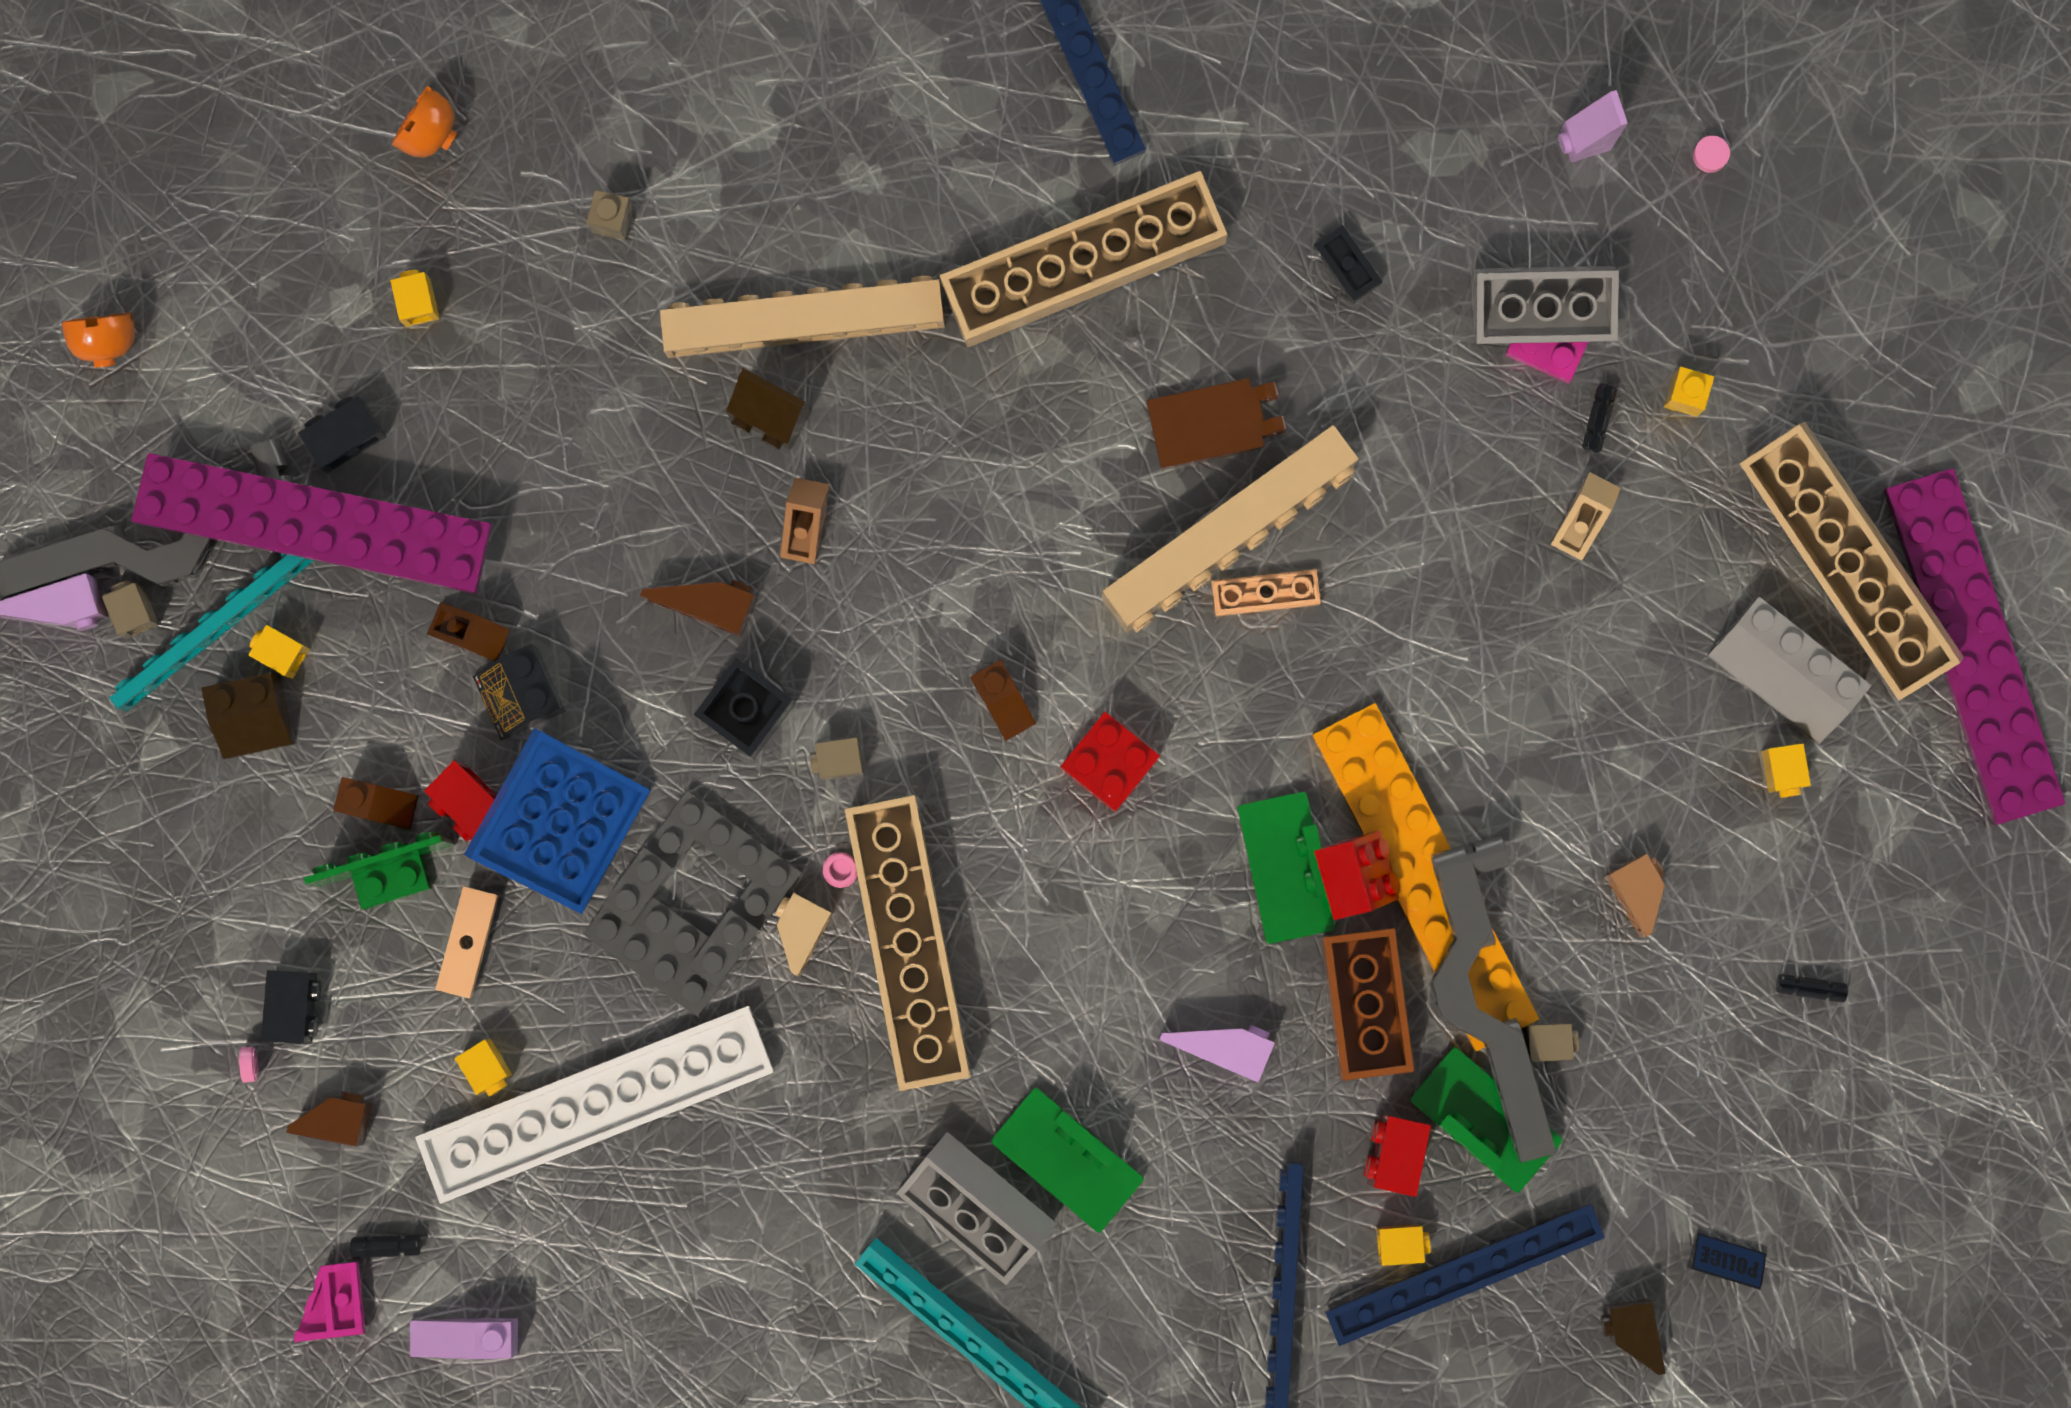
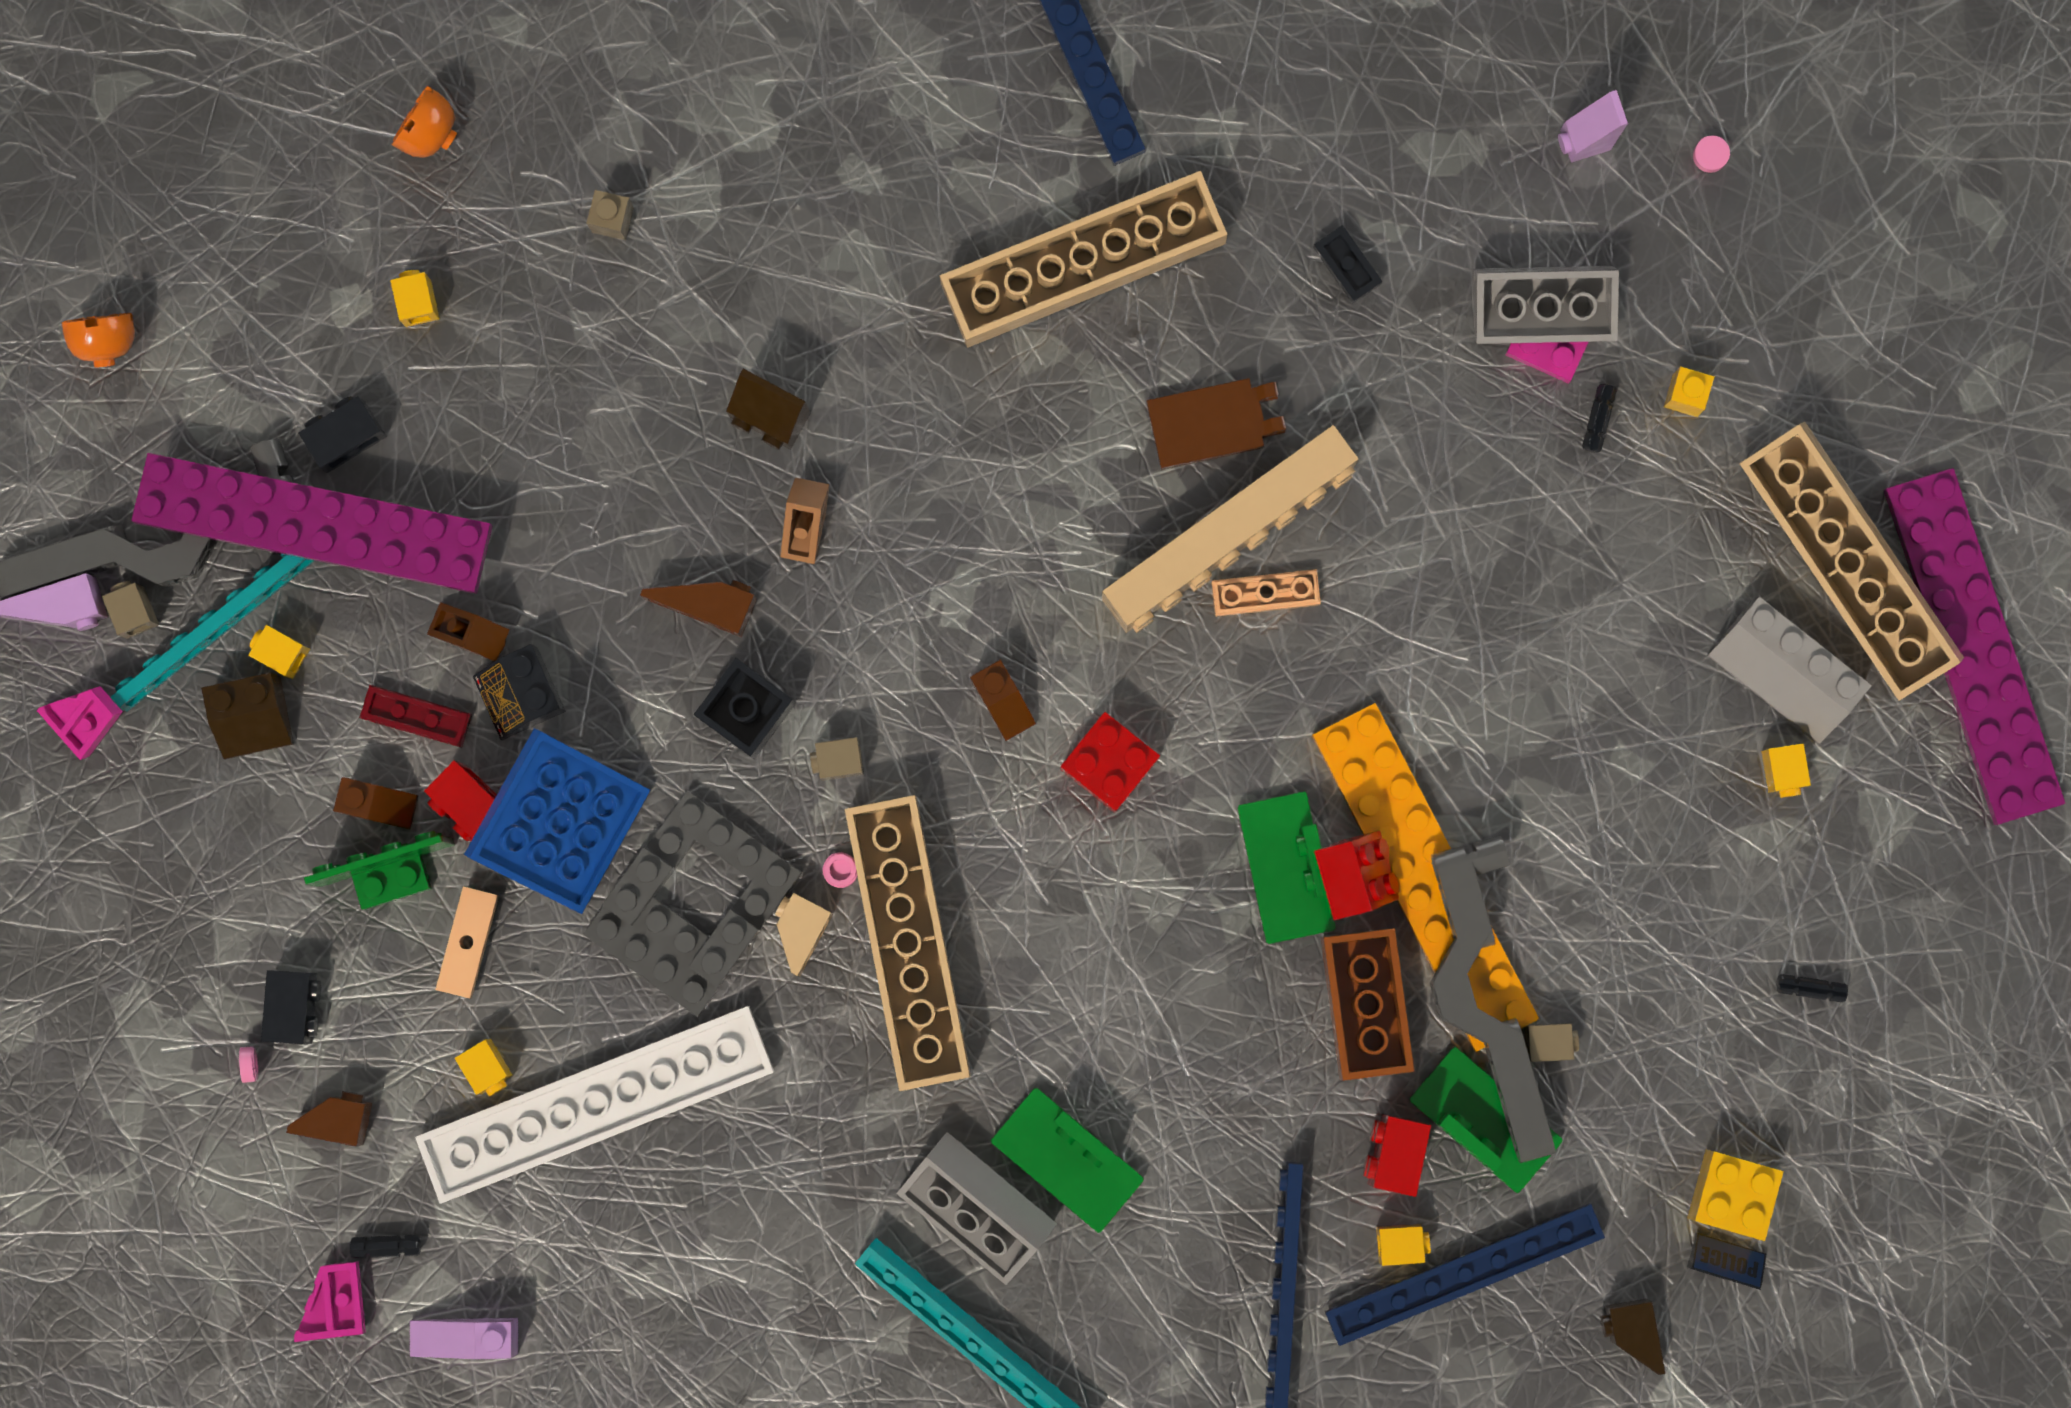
tan brick [660,276,945,358] -> none
lavender slope [1158,1025,1275,1082] -> none
tan slope [1551,472,1621,561] -> none
medium nougat slope [1605,854,1665,938] -> none
none -> dark pink wing [37,686,123,760]
none -> dark red tile [359,684,472,748]
none -> yellow brick [1687,1149,1784,1241]

